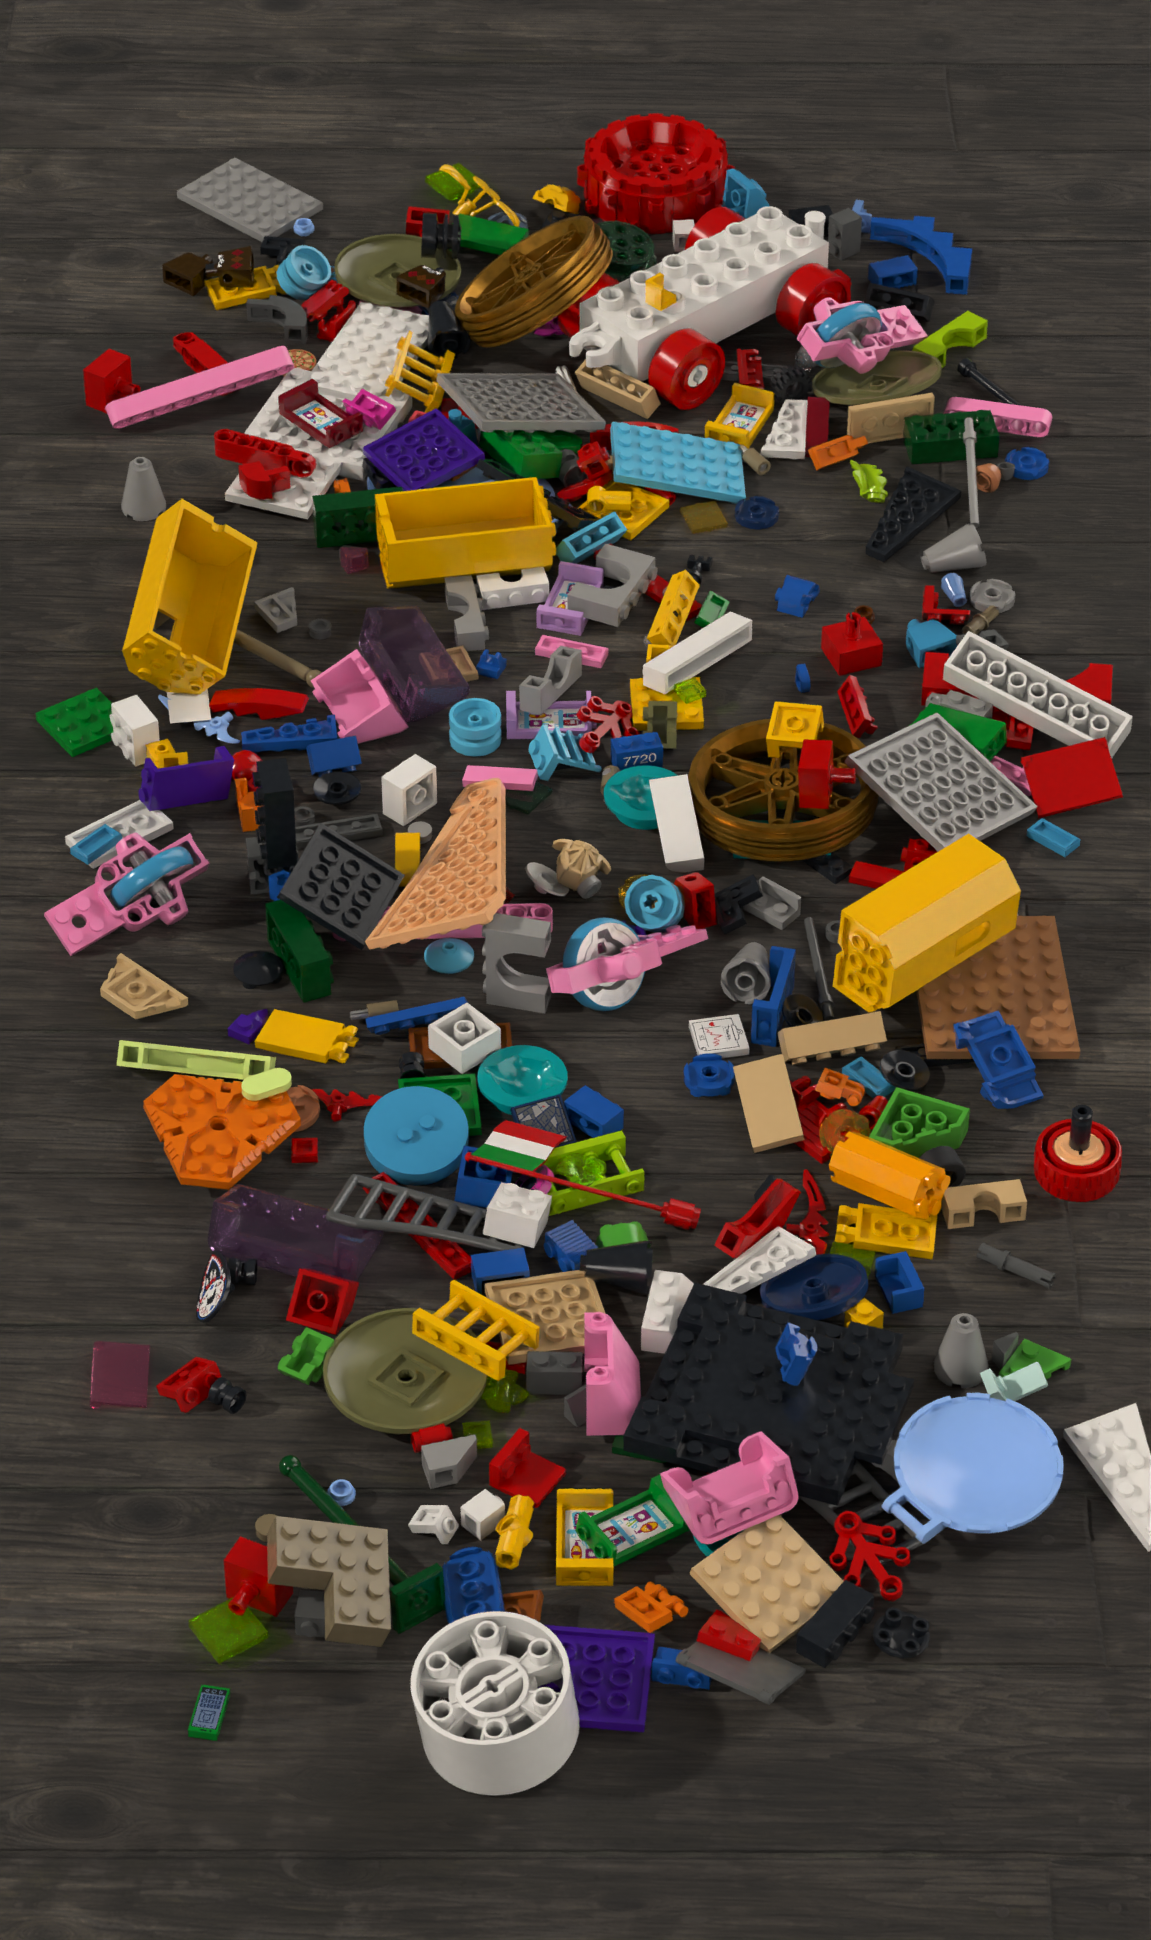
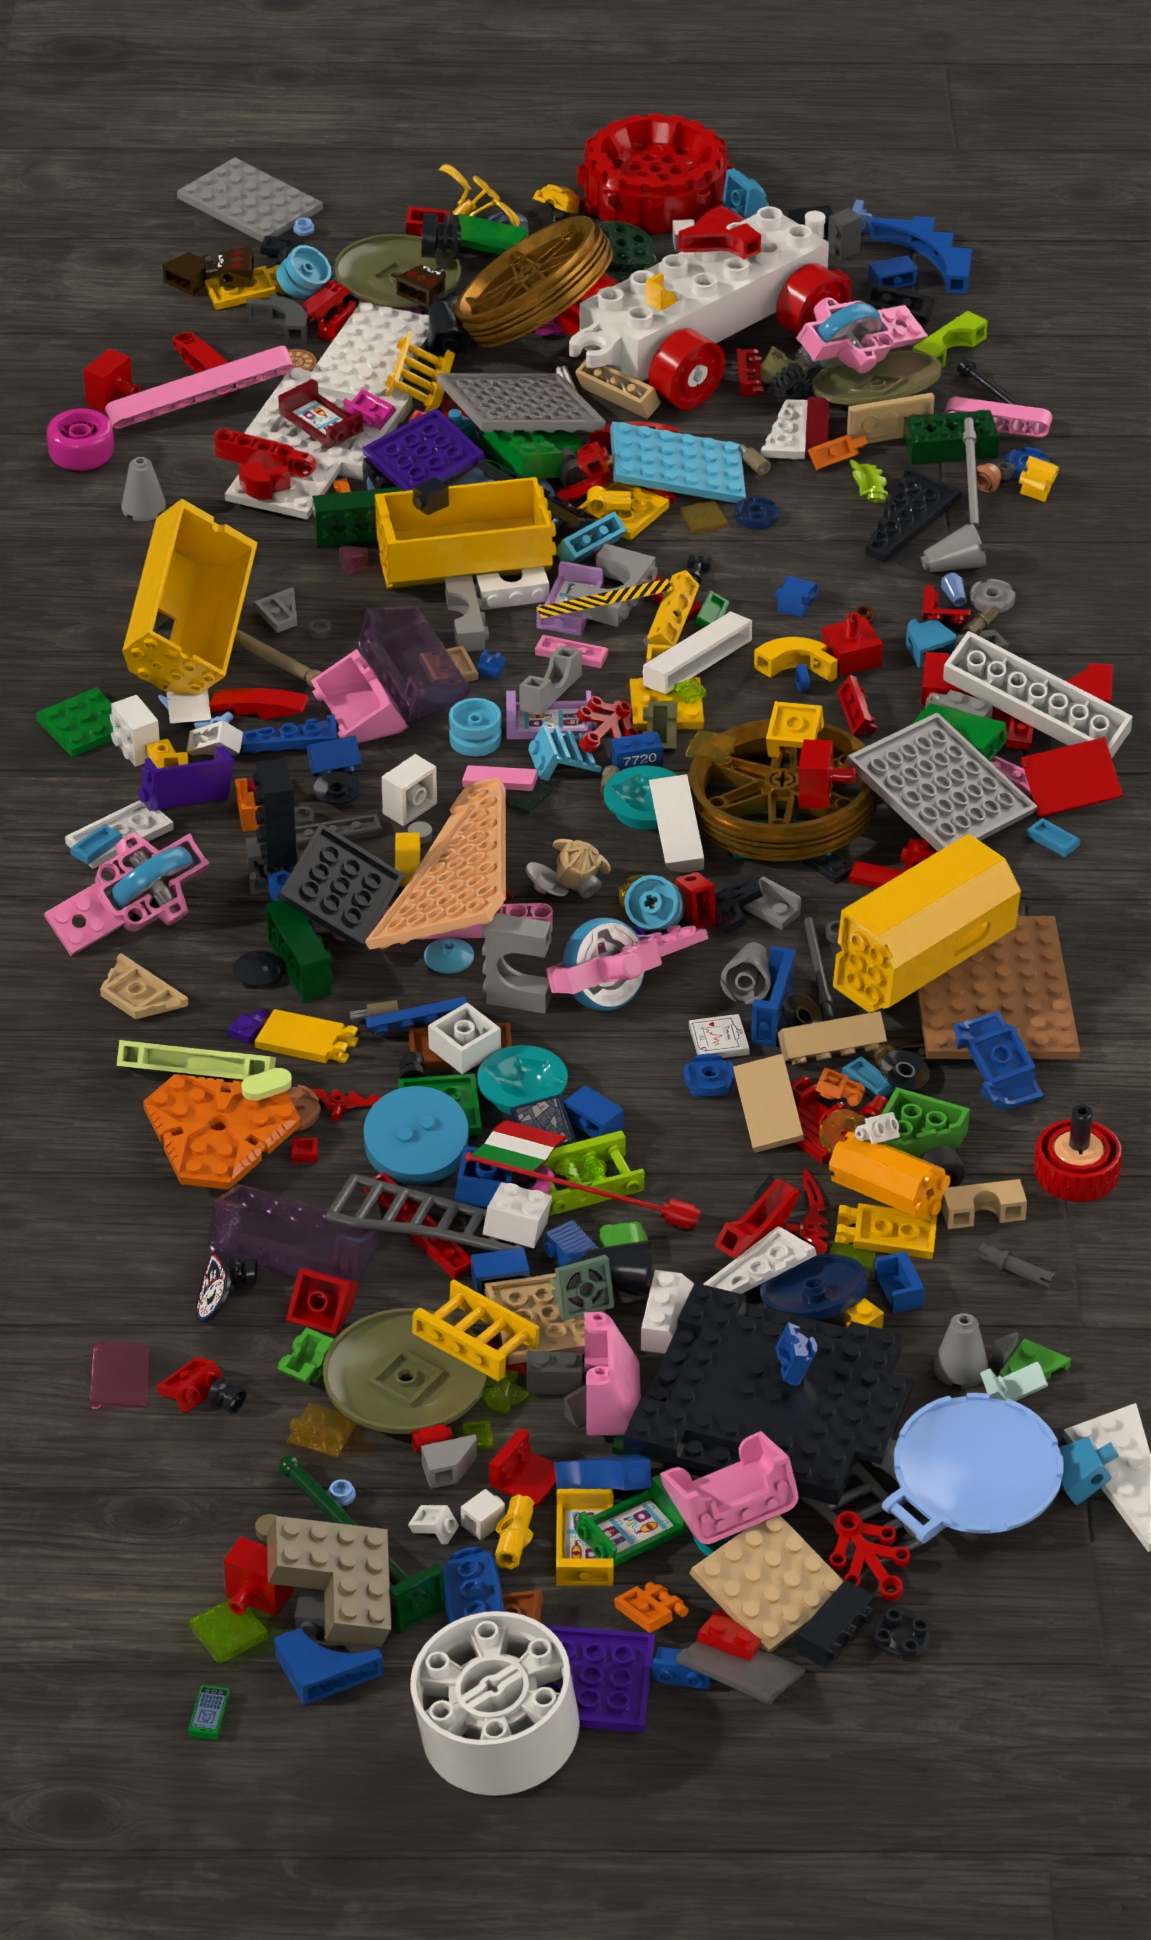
red hair [232,750,262,782] -> none
clear neon green tile [425,163,481,200] -> none
yellow panel [705,383,774,449] -> none
none -> dark pink wheel [47,408,114,471]
none -> white arch [187,721,243,756]
none -> blue arch [274,1628,383,1706]
none -> clear yellow hinge [287,1402,357,1458]
none -> black brick [412,477,449,515]
none -> sticker [536,579,673,619]
none -> sand green piece [550,1255,614,1321]
none -> blue arch [554,1454,652,1490]
none -> red arch [678,218,761,260]
none -> clear yellow piece [685,730,738,763]
none -> yellow arch [754,637,838,682]
none -> olive cylinder [760,346,809,390]
none -> white hinge [855,1112,900,1144]
none -> clear yellow hinge [874,1044,895,1064]
none -> yellow cylinder [1019,456,1059,502]
none -> dark azure torso [1059,1437,1120,1506]

